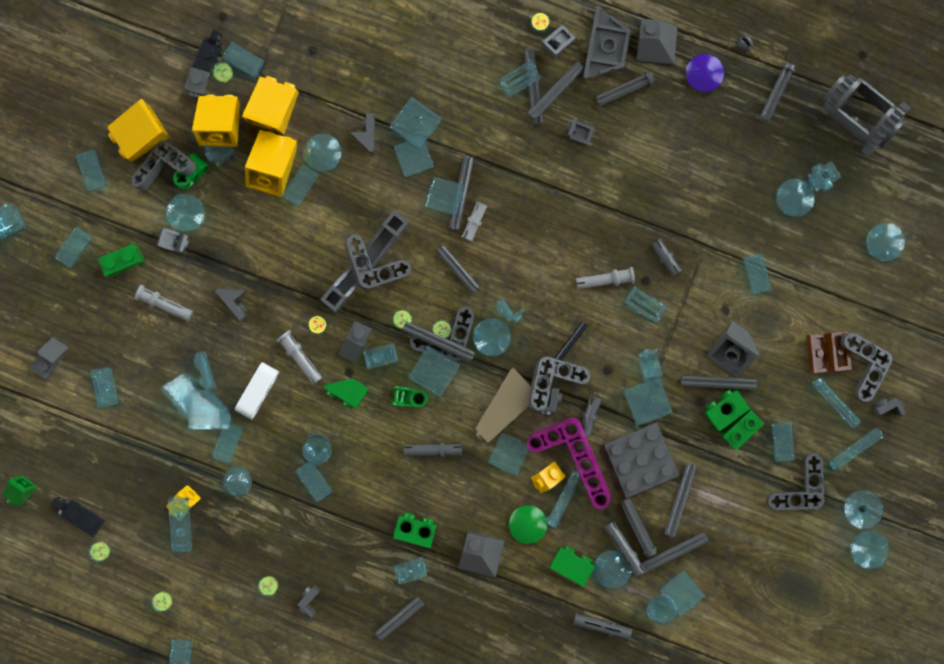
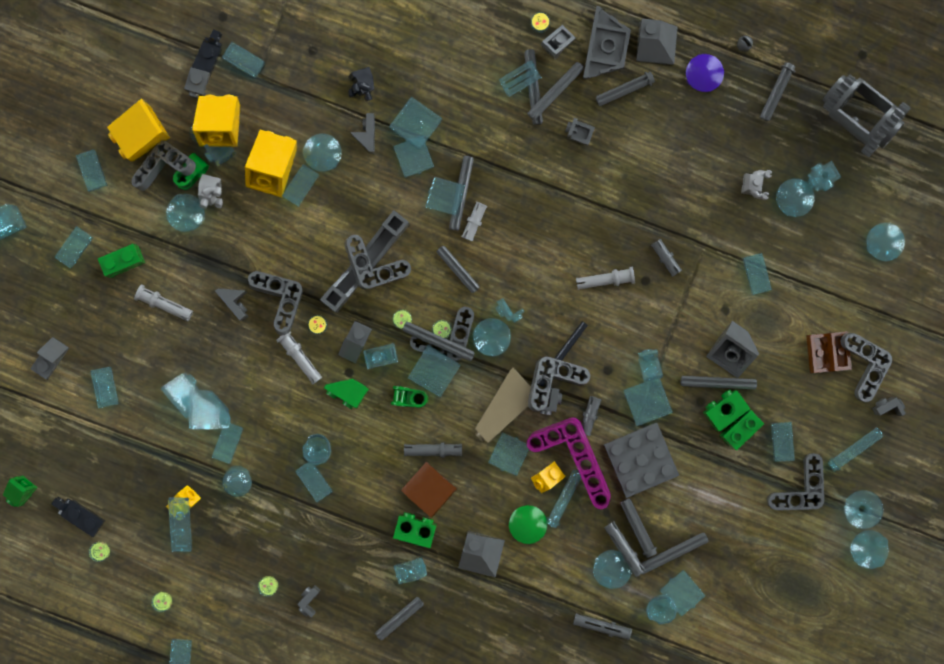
dark grey bracket [156,227,189,253] -> none
clear light blue plate [193,351,216,390] -> none
clear light blue tile [213,62,233,82] -> none
white beam [235,362,279,420] -> none
yellow slope [242,76,299,135] -> none
green brick [549,545,595,587] -> none
clear light blue tile [624,286,666,323] -> none
dark grey axle [665,463,696,537] -> none
clear light blue axle [812,377,861,428] -> none
none -> light grey piece [198,174,223,209]
none -> dark grey beam [248,271,302,335]
none -> black piece [348,67,374,102]
none -> reddish brown slope [401,462,457,518]
none -> light grey piece [741,170,772,200]

